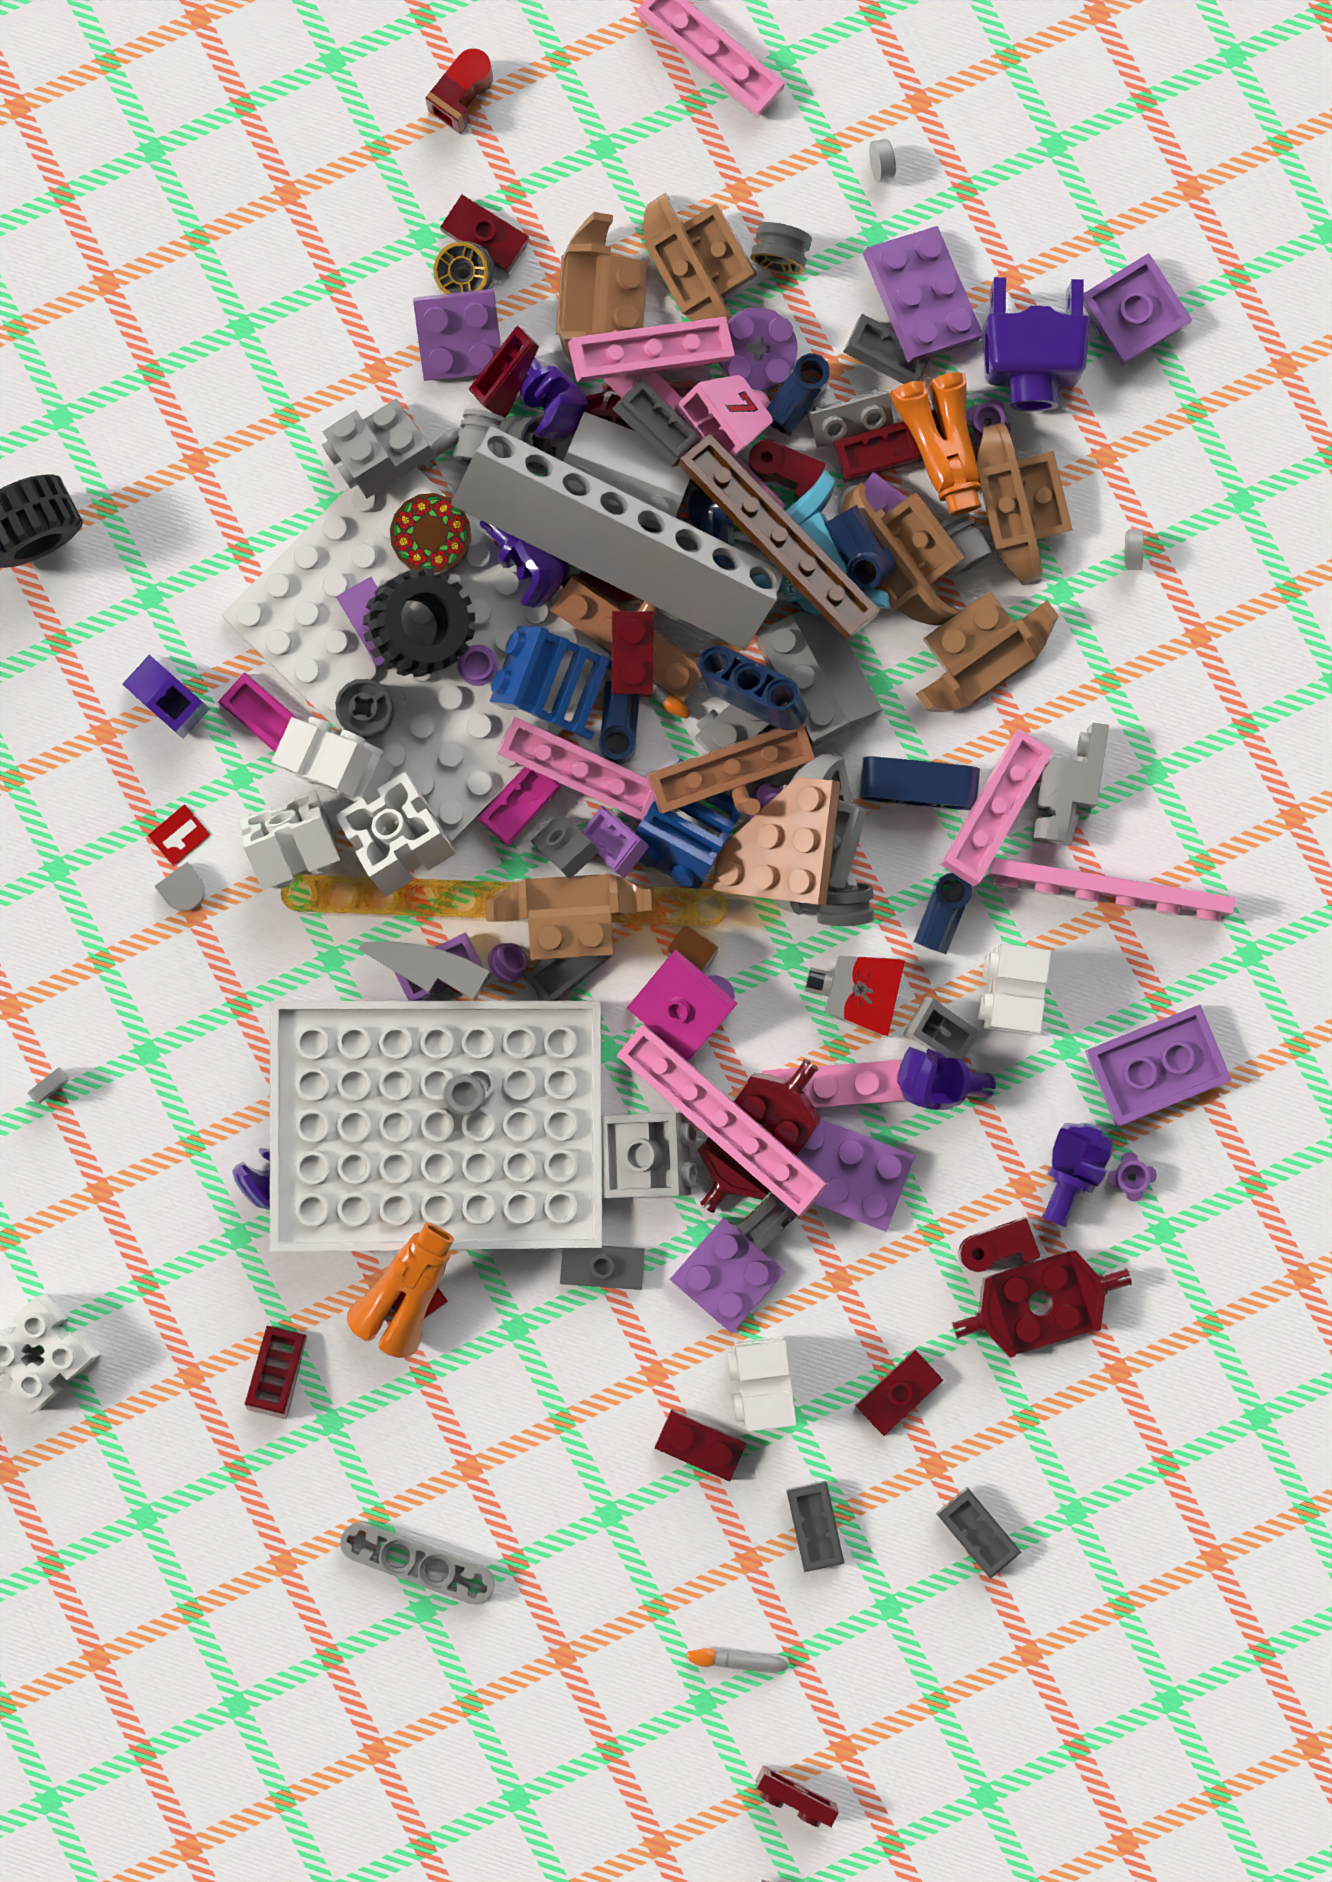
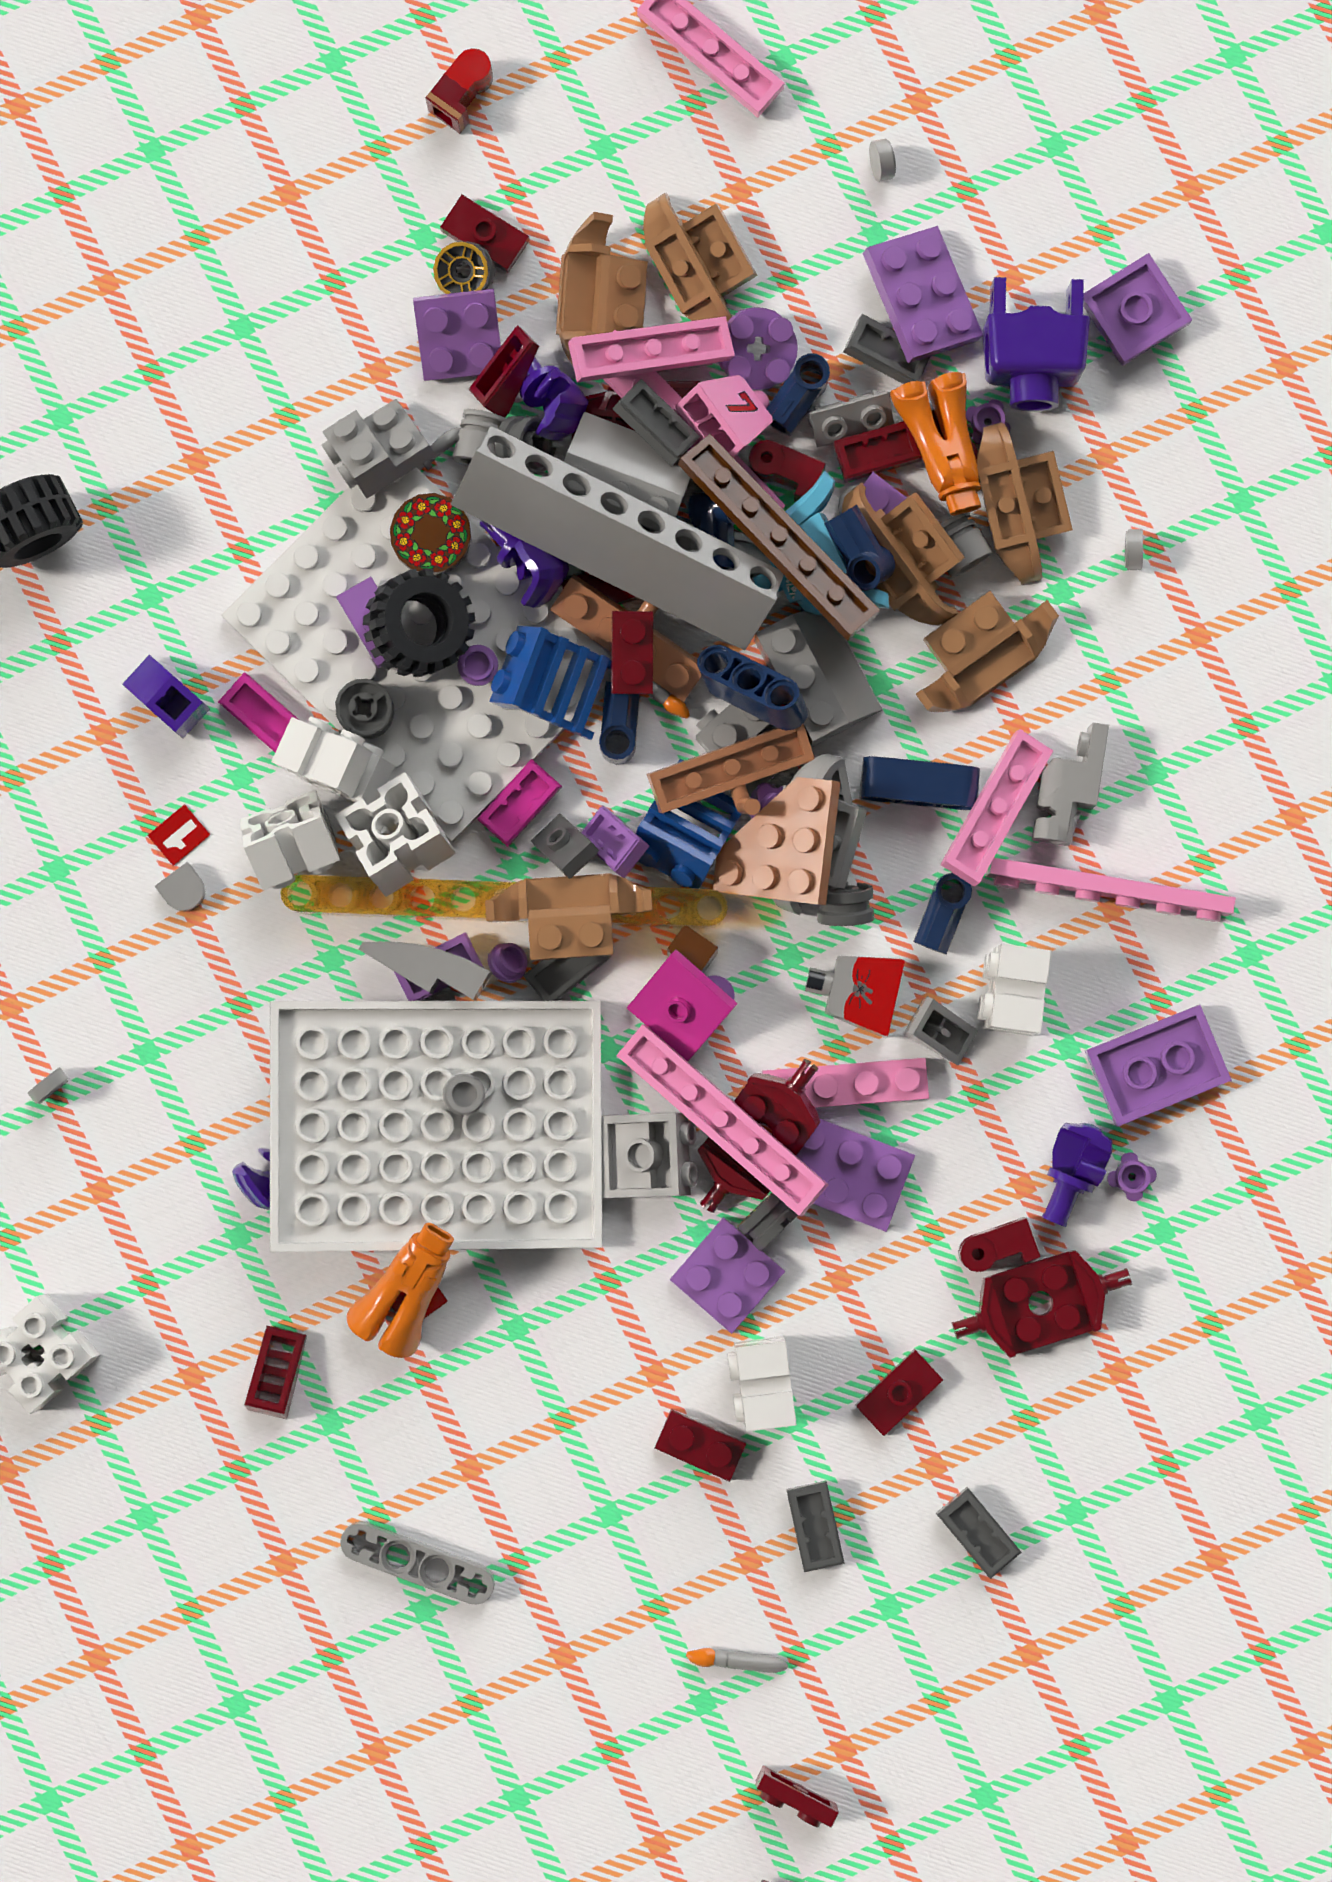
bright pink plate [496,716,655,821] -> none
dark grey plate [560,1245,645,1290] -> none
dark grey wheel [750,222,812,274] -> none
dark purple piece [897,1047,996,1110] -> none

